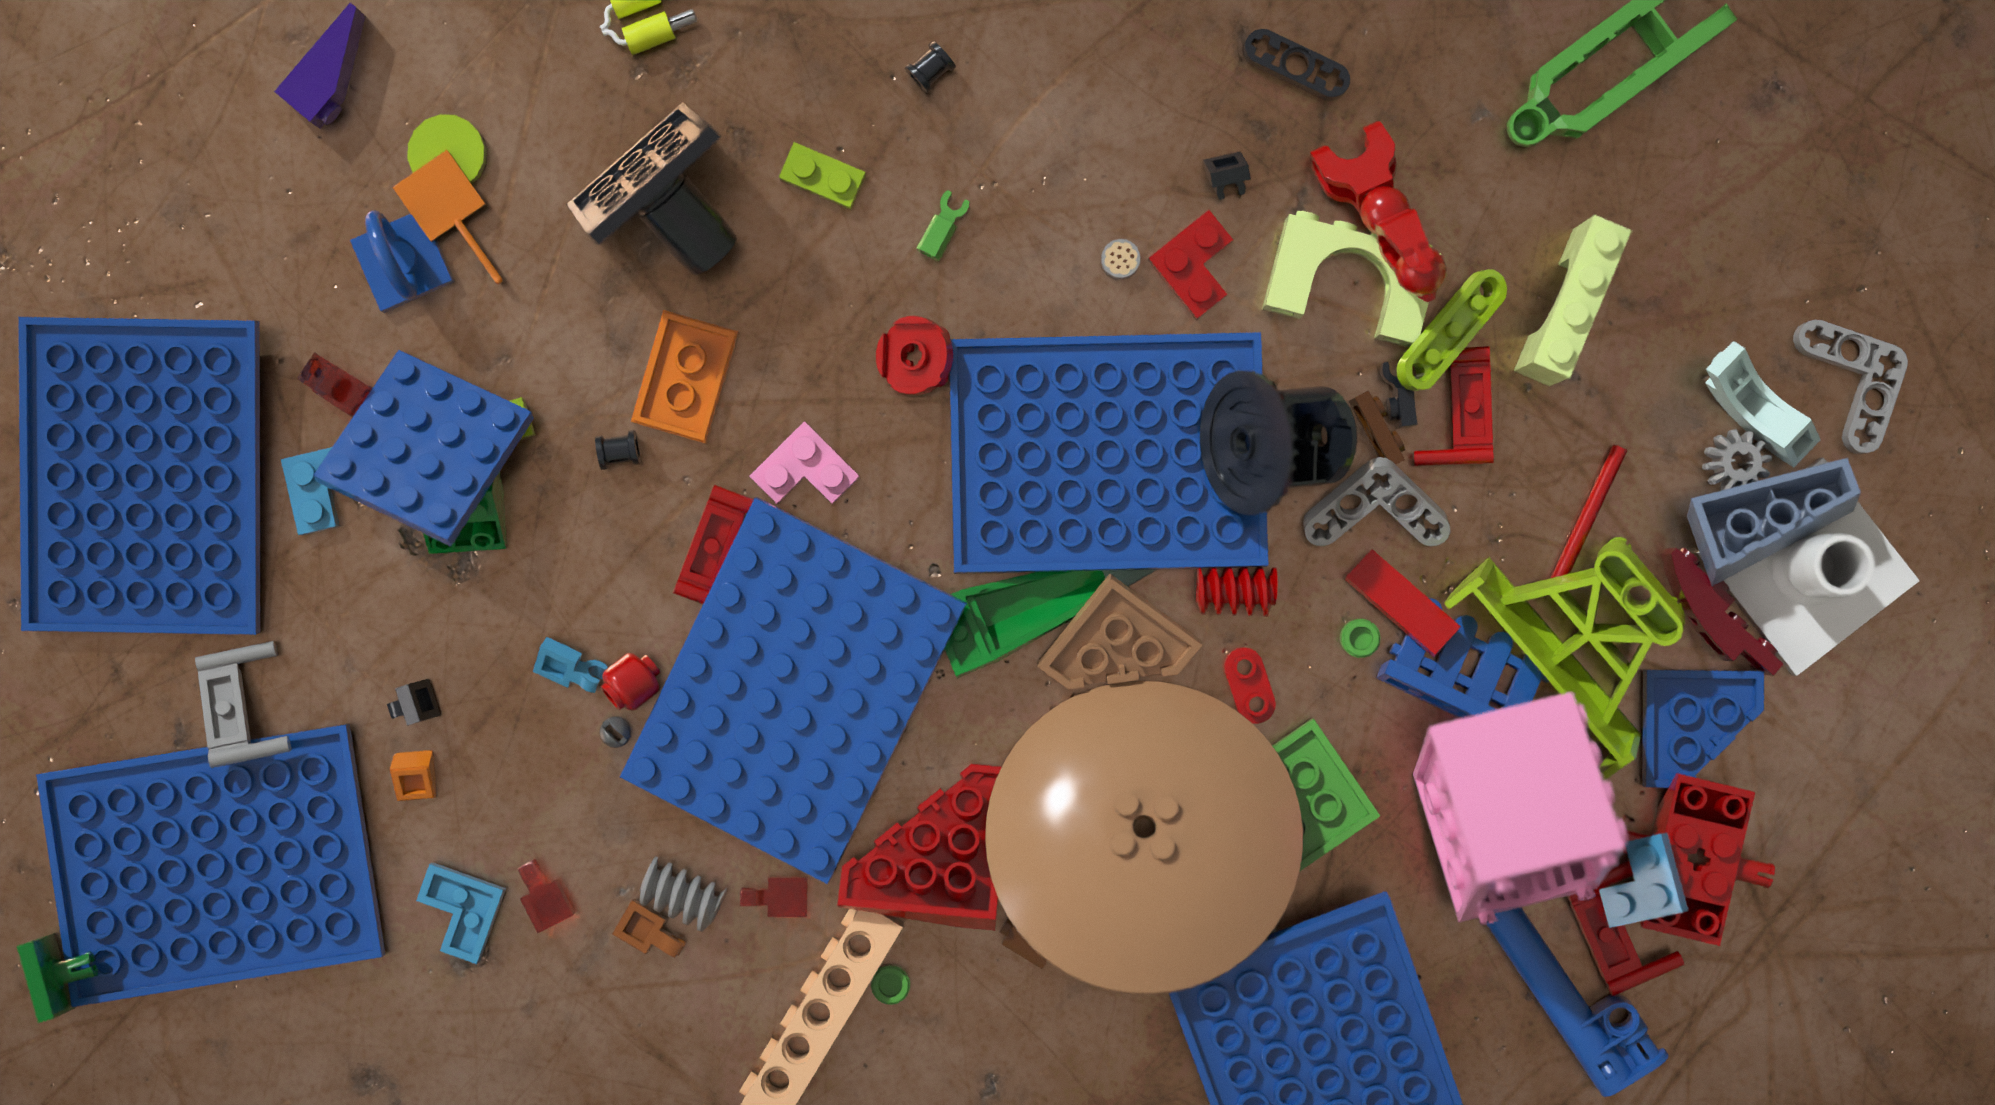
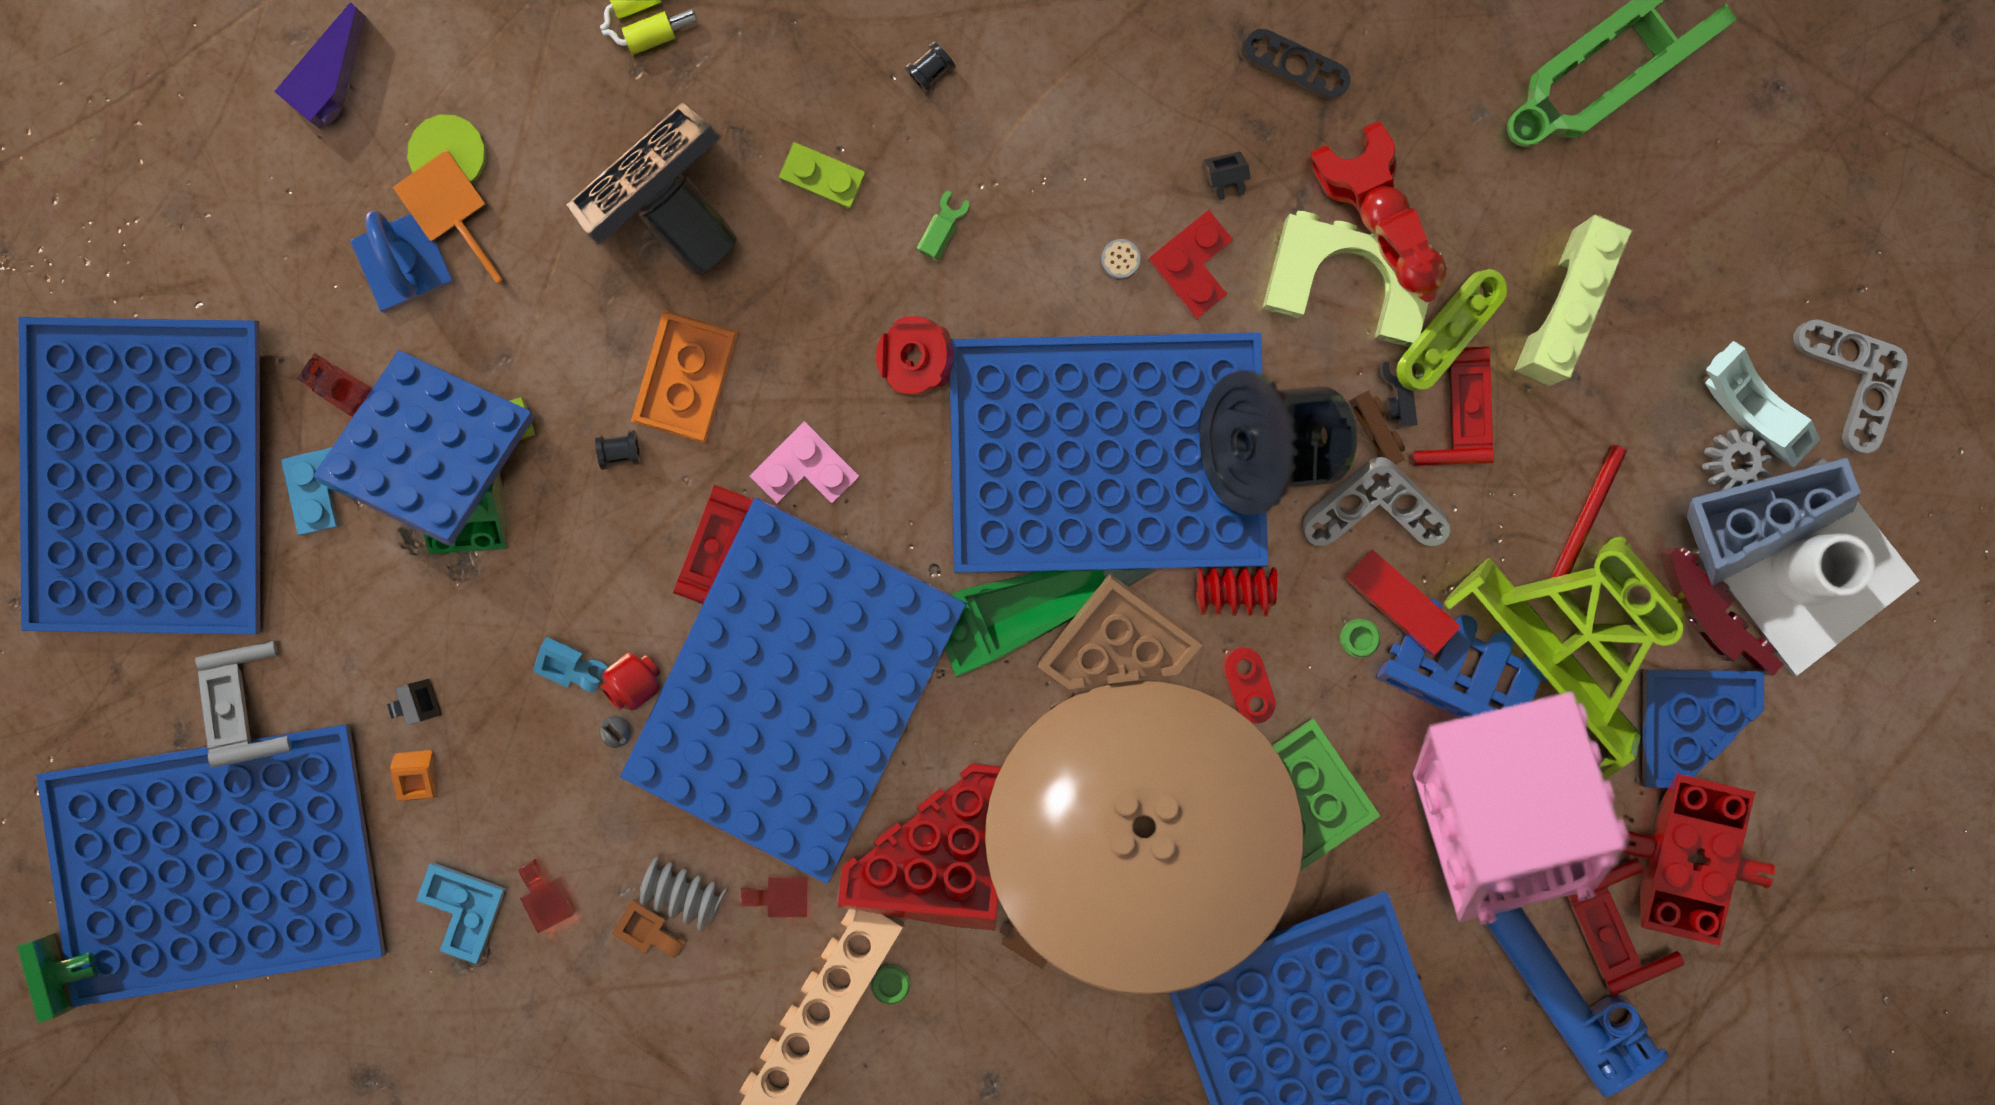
dark azure plate [1599,833,1688,928] -> none

